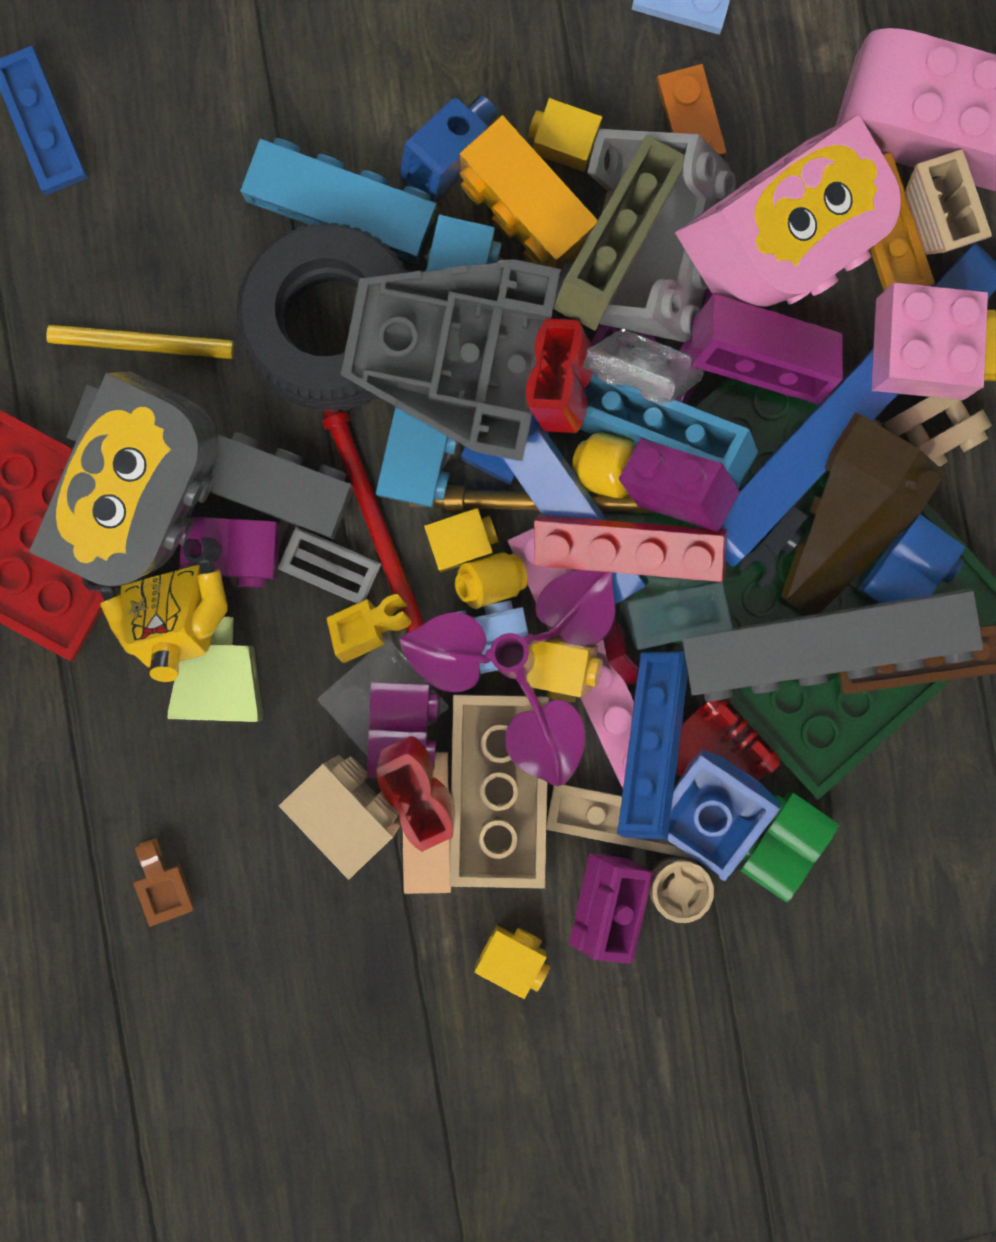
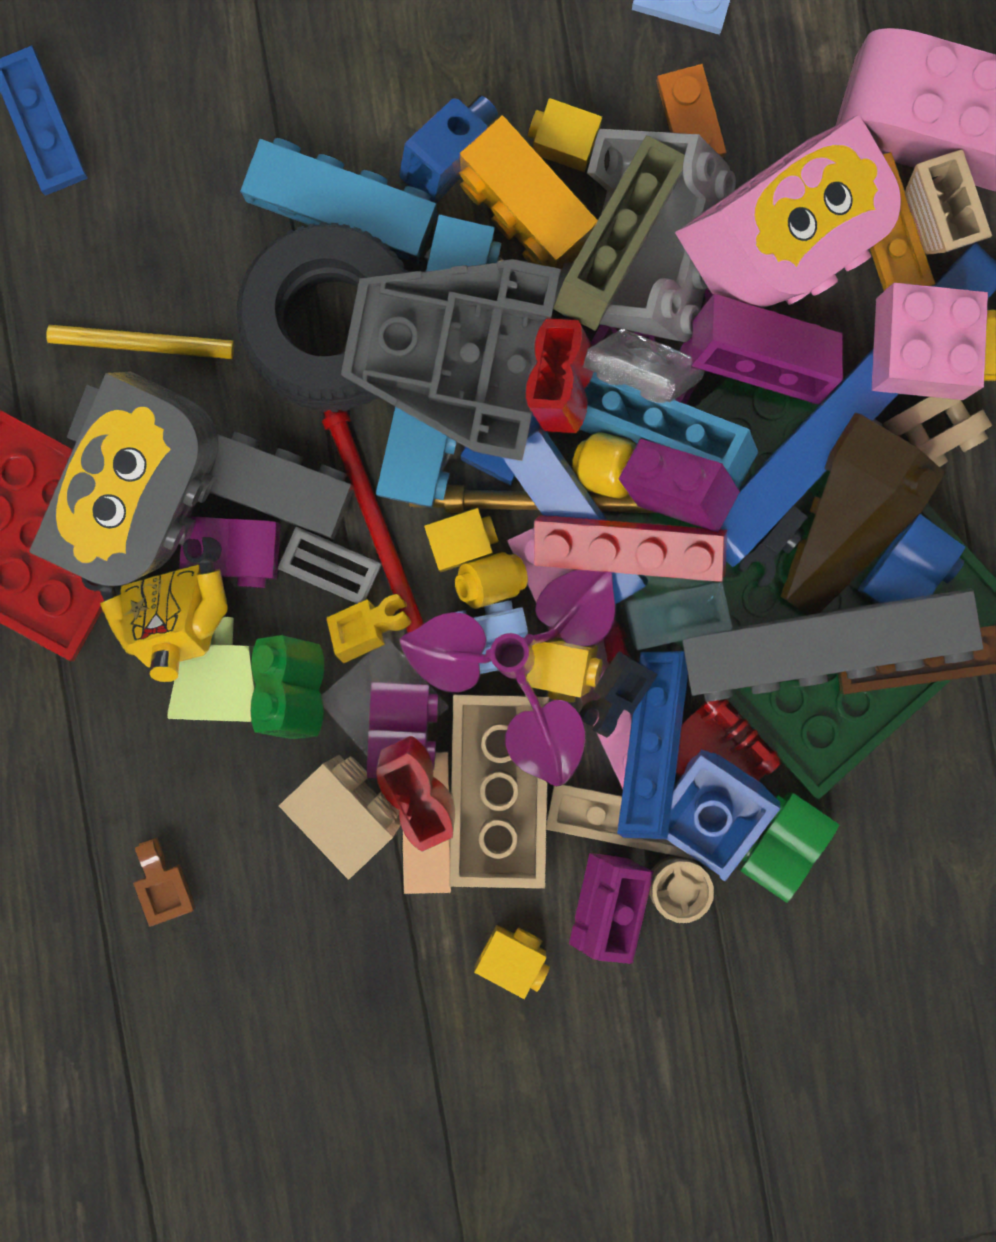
none -> green brick [250,635,324,739]
none -> black plate [579,651,658,738]

